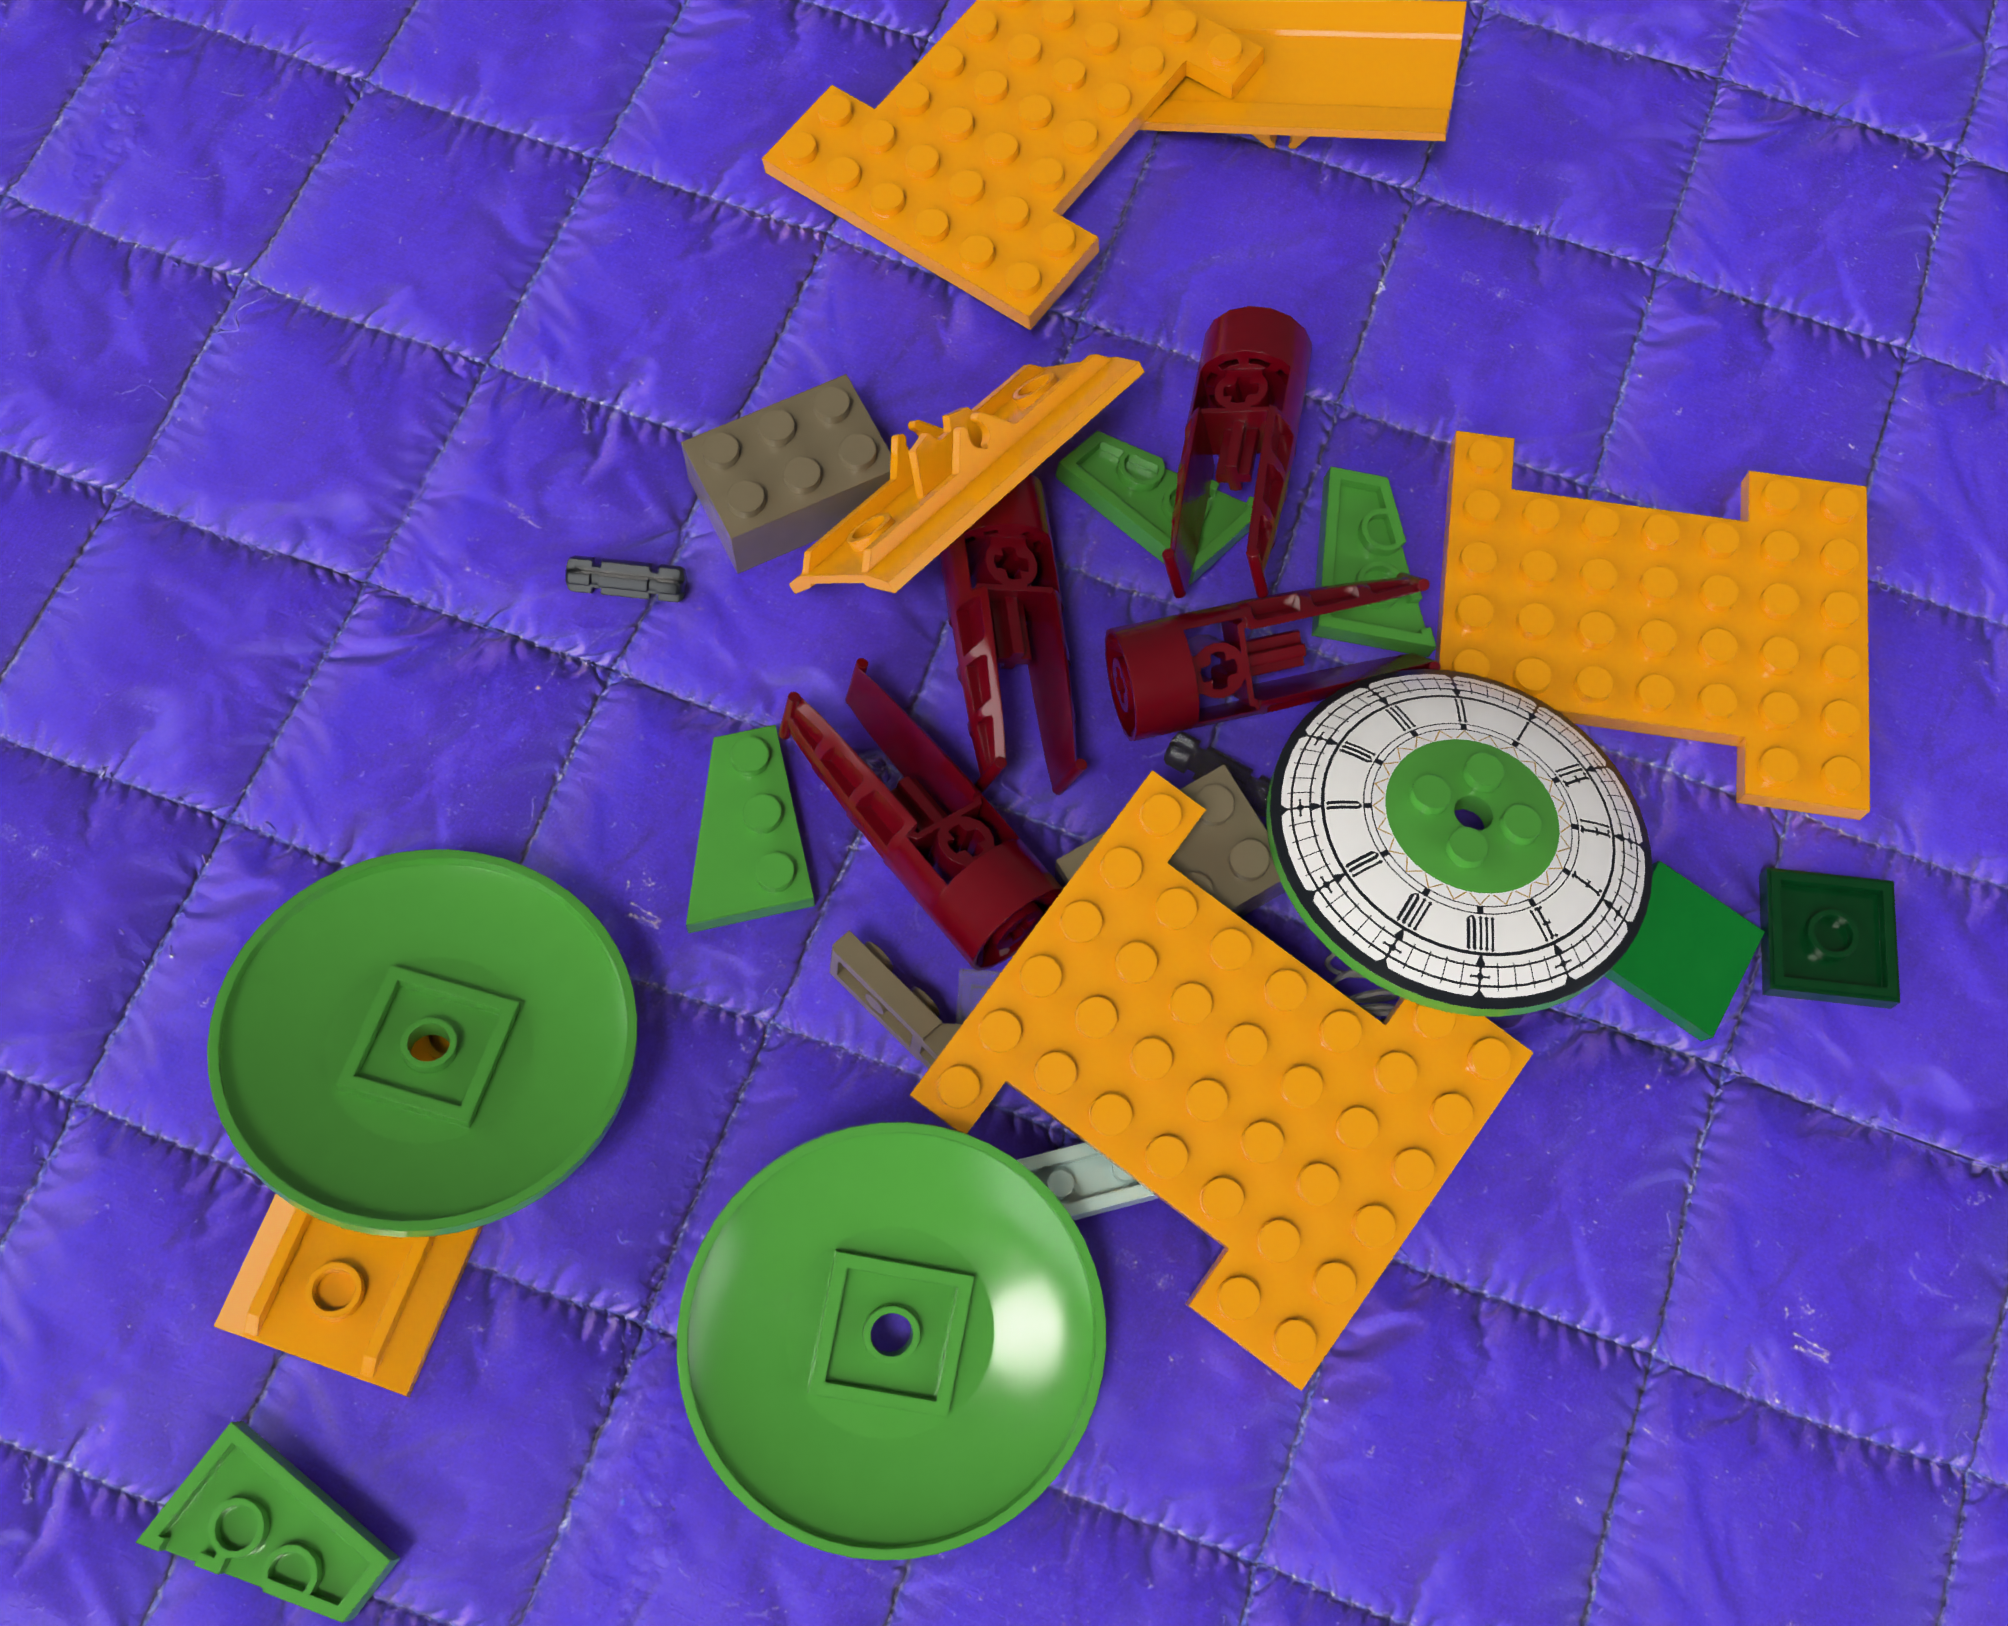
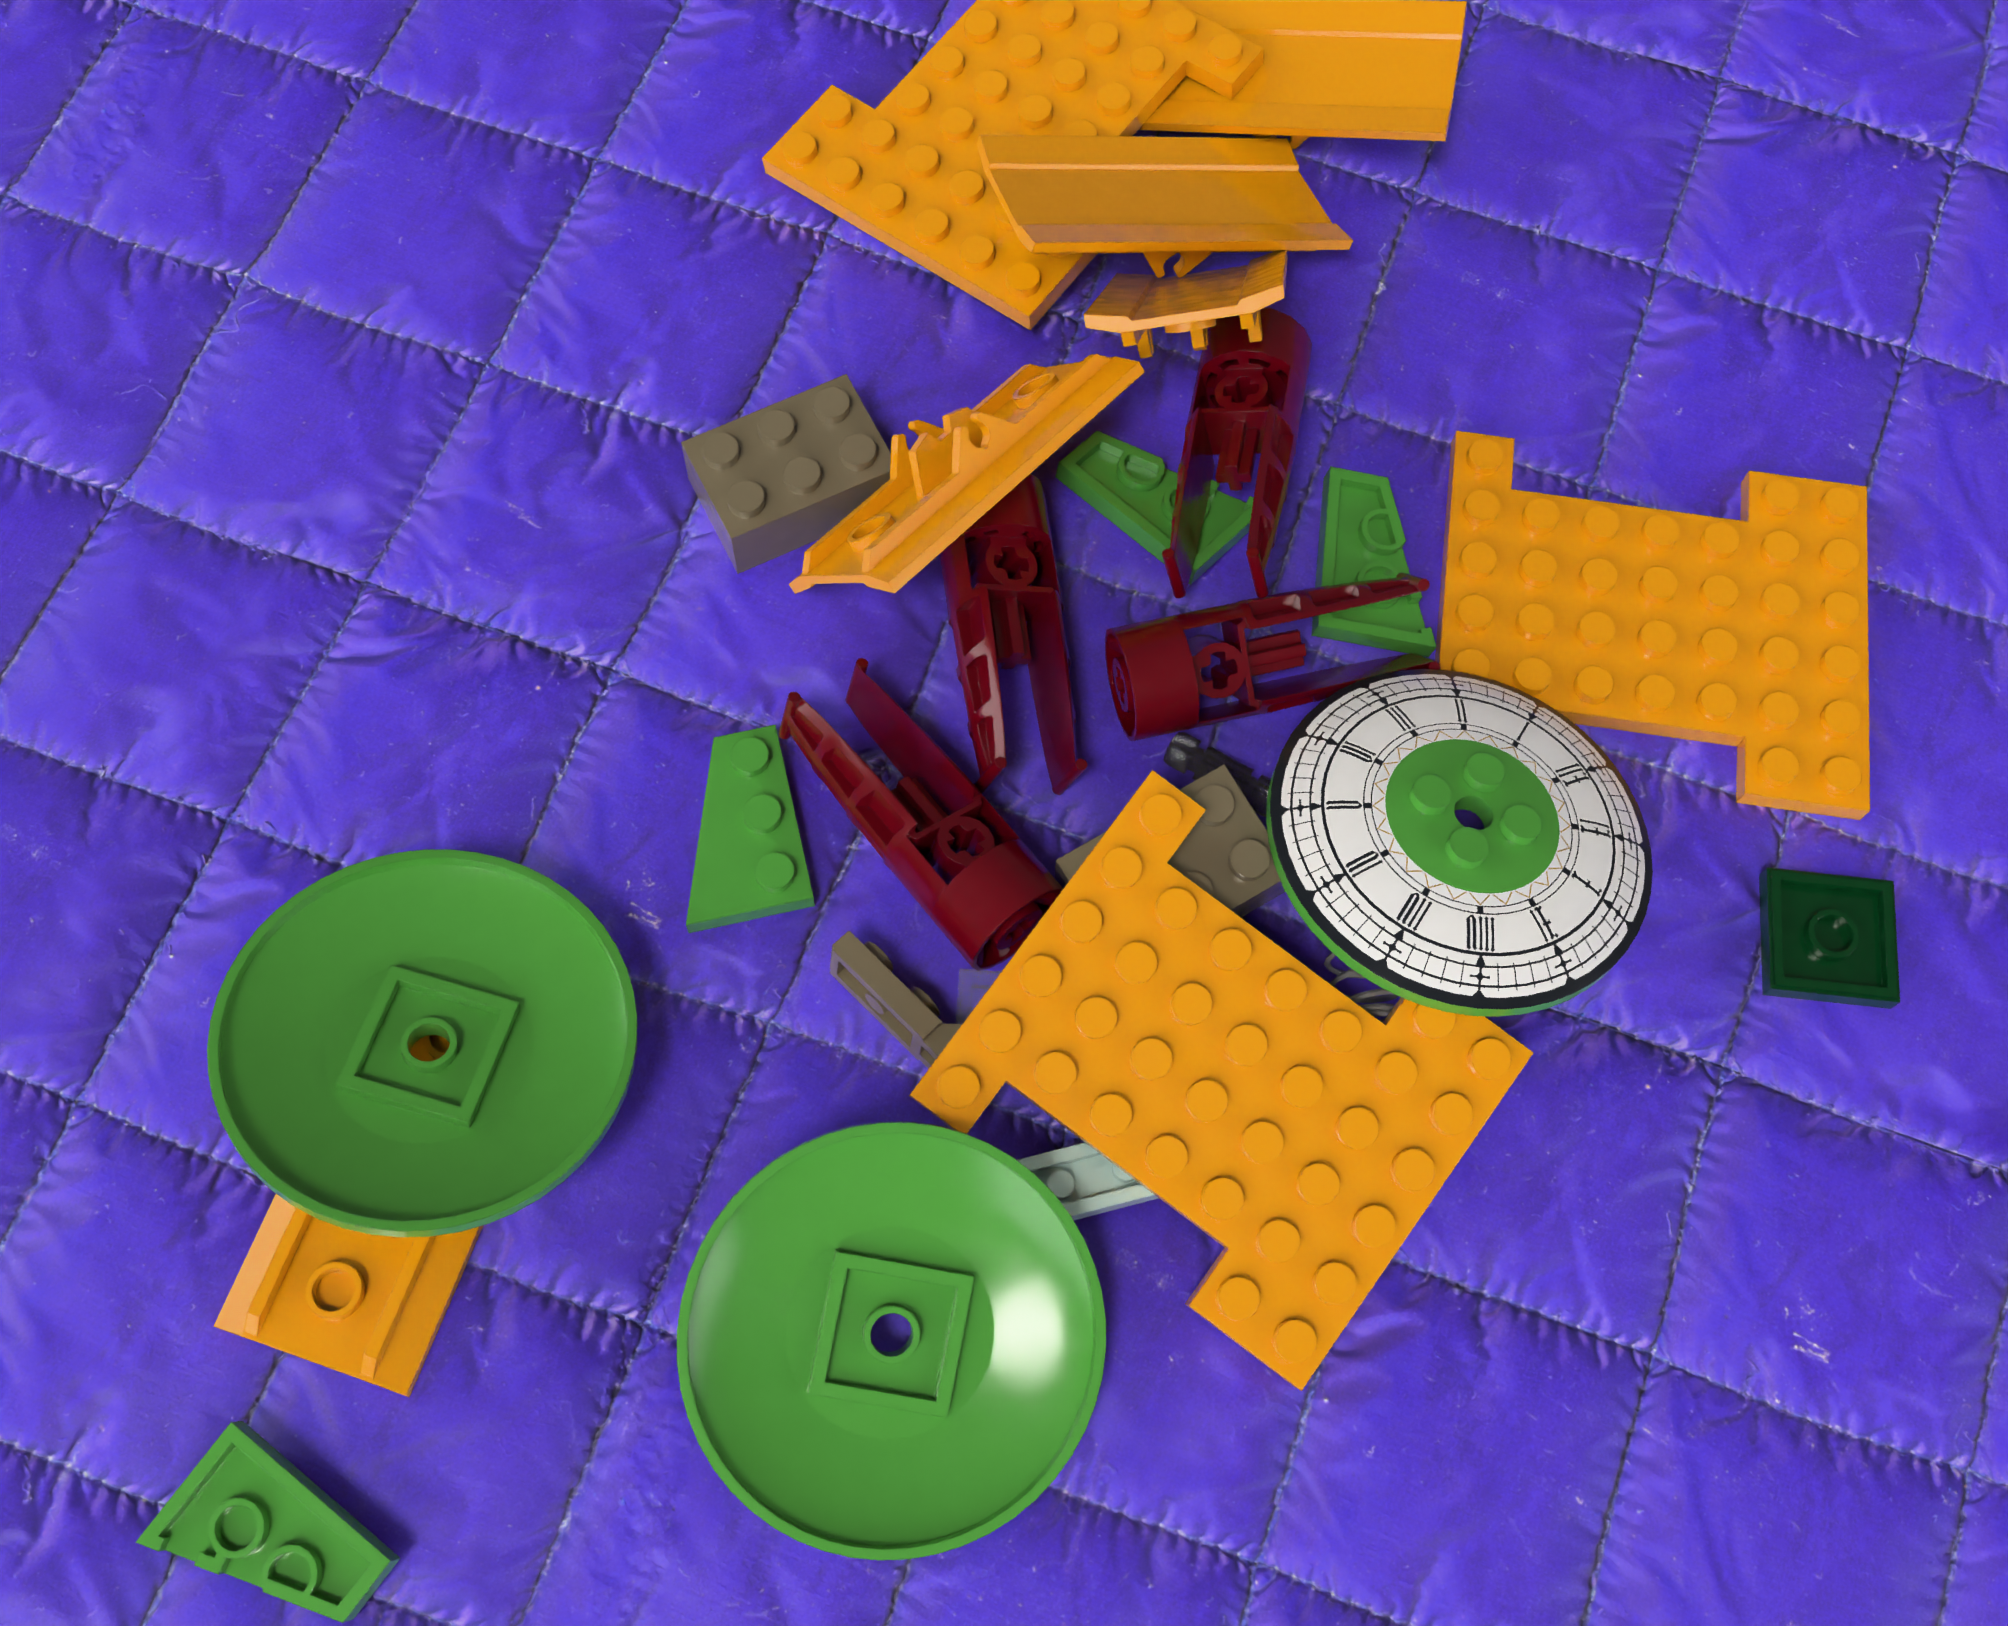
black axle [565,555,687,602] -> none
green tile [1605,861,1765,1041] -> none
none -> light orange hinge [977,135,1353,278]
none -> light orange hinge [1084,250,1288,359]

